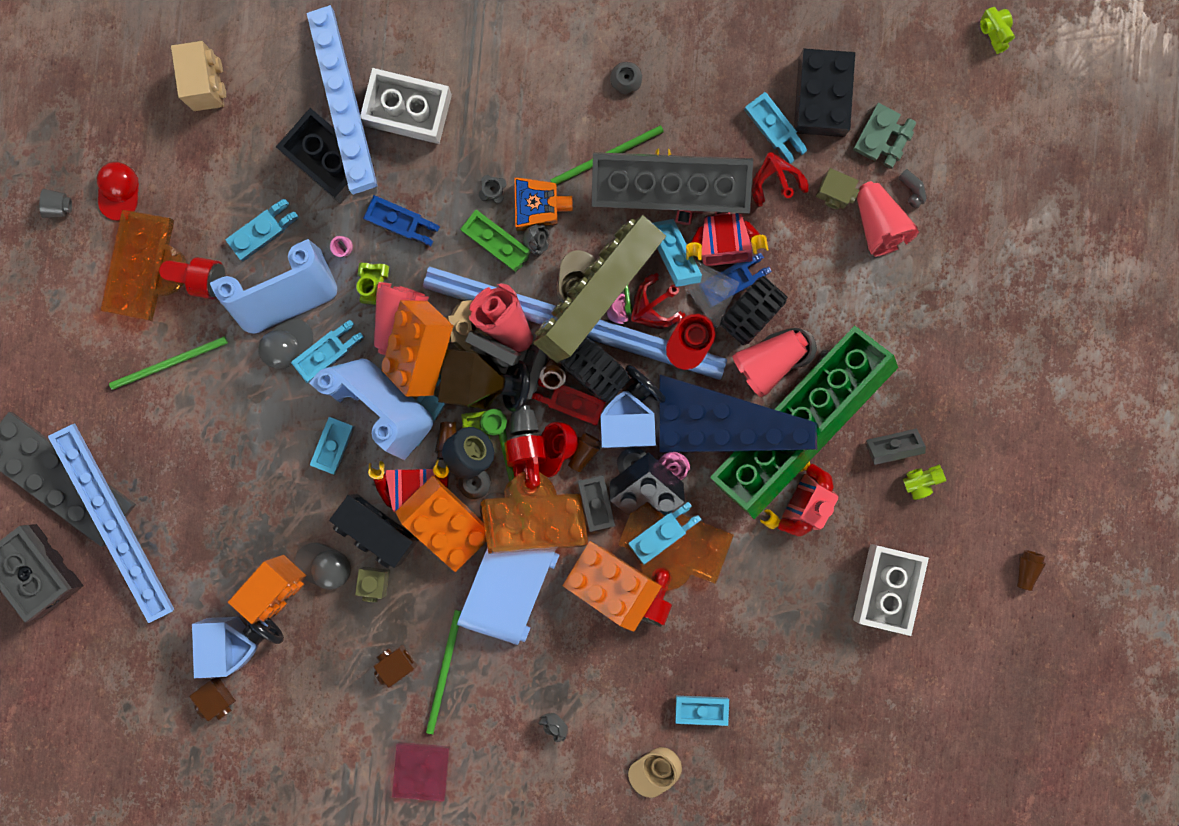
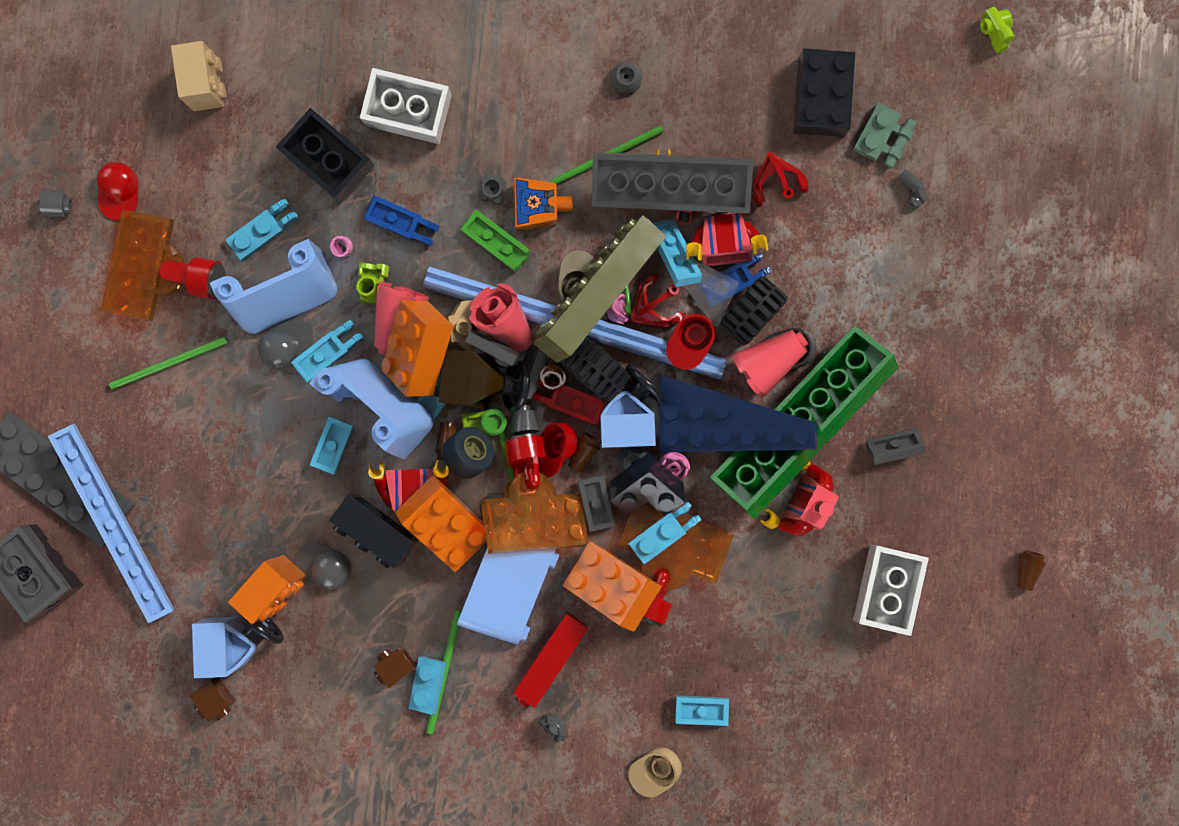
light blue plate [307,5,378,195] -> none
olive brick [355,567,390,602] -> none
clear pink plate [392,742,450,801] -> none
dark grey plate [458,471,491,499] -> none
dark grey plate [523,224,550,255] -> none
medium azure hinge [744,92,807,164] -> none
olive brick [815,168,859,209] -> none
coral cone [856,181,919,257] -> none
lime plate [903,464,946,500] -> none
none -> medium azure plate [408,656,446,715]
none -> red brick [513,611,588,708]

